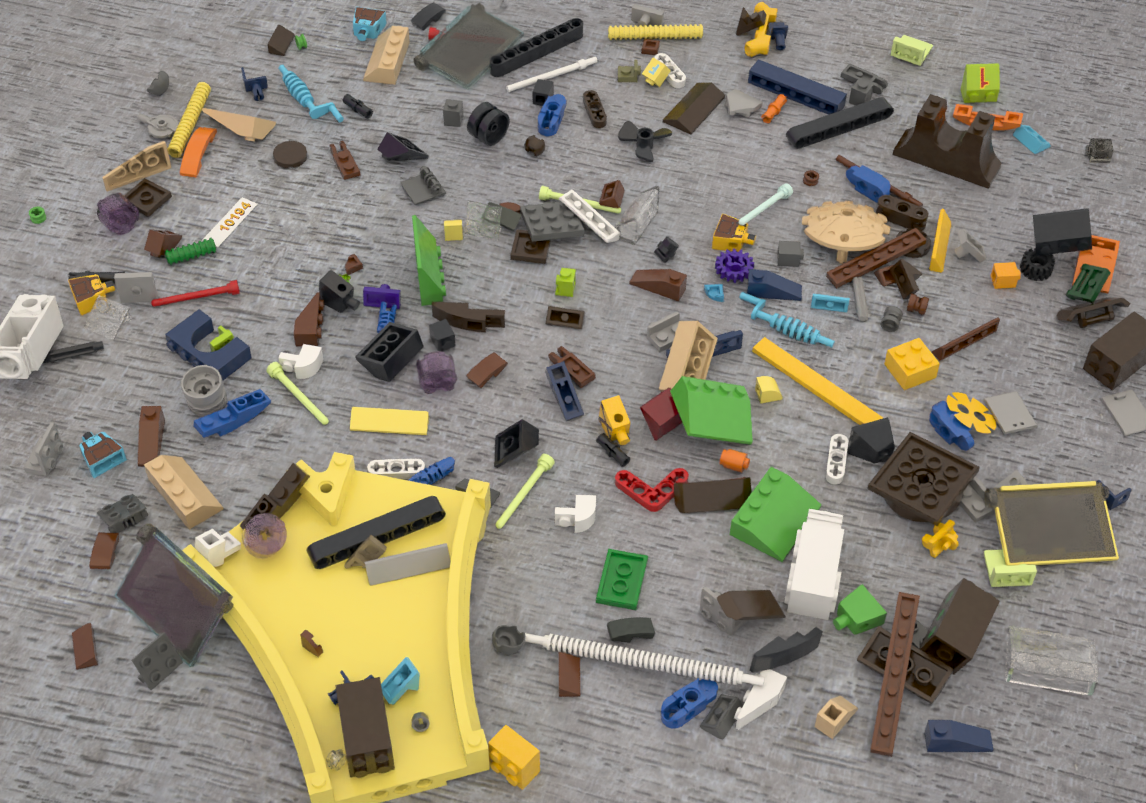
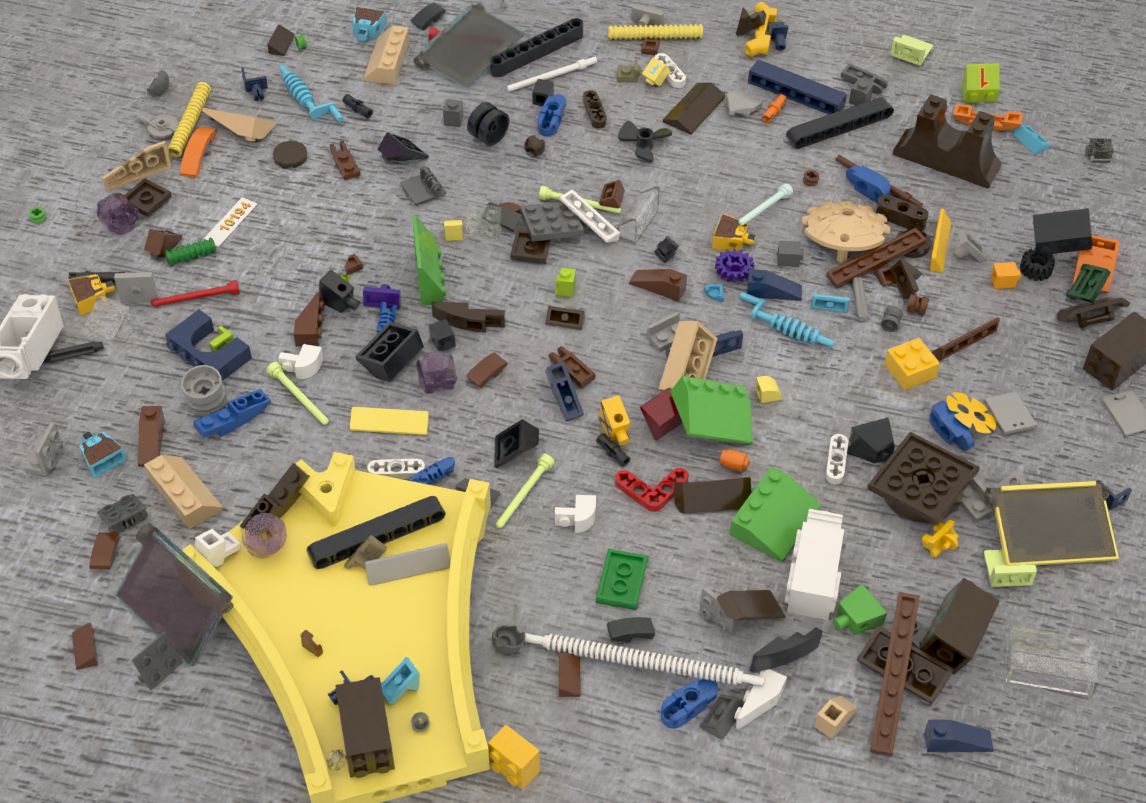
yellow tile [752,337,883,425] -> none

